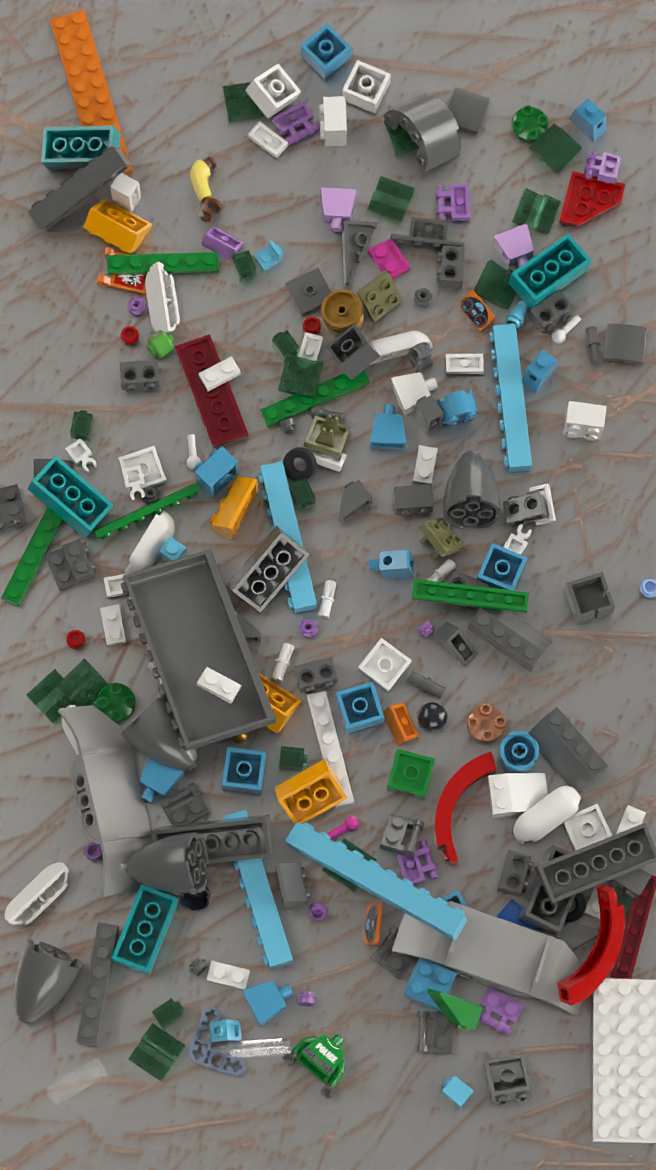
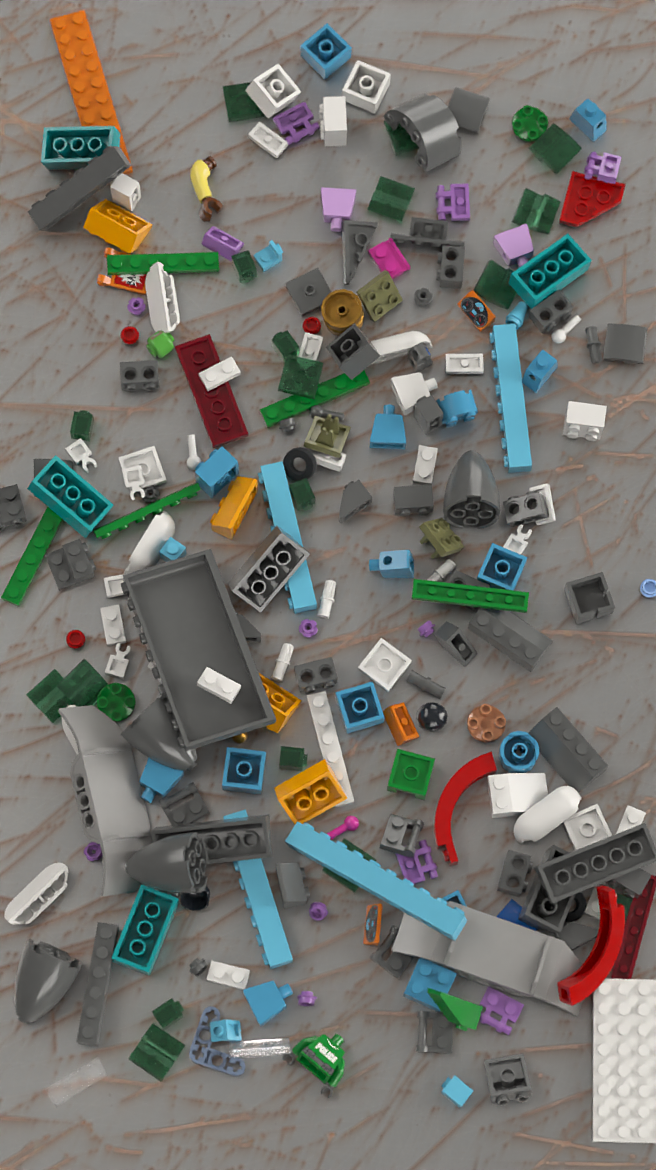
none -> white plate [105,643,131,680]

